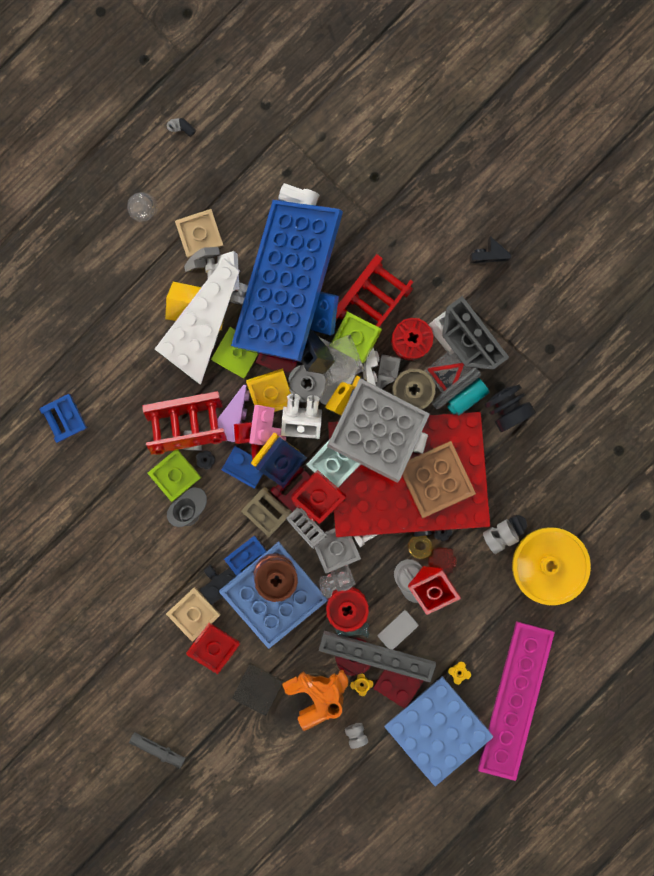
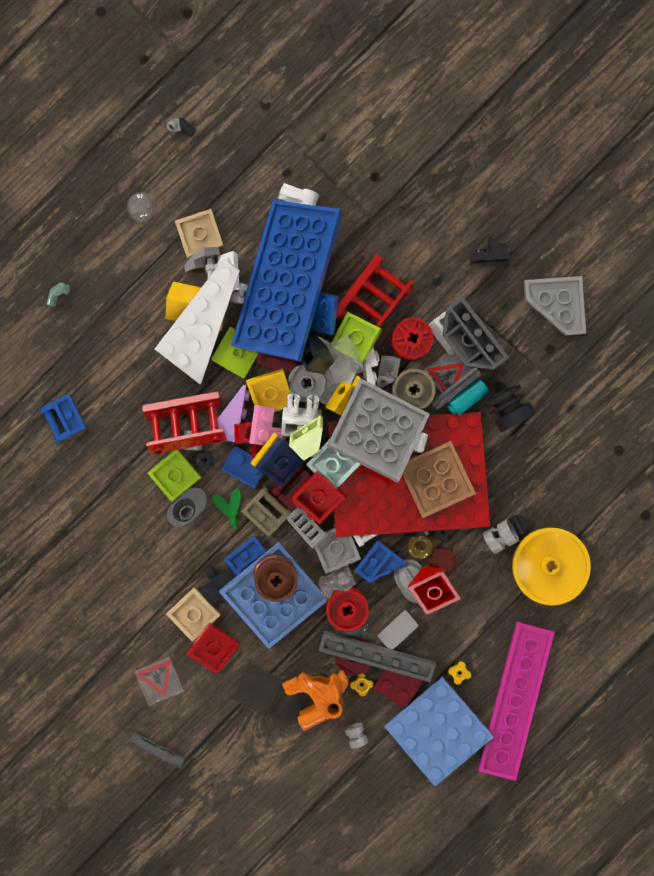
none -> sand green arm [46,283,70,307]
none -> clear piece [134,656,184,706]
none -> green piece [212,488,241,530]
none -> yellowish green slope [289,415,323,460]
none -> blue wing [354,540,407,583]
none -> light grey plate [523,276,586,336]

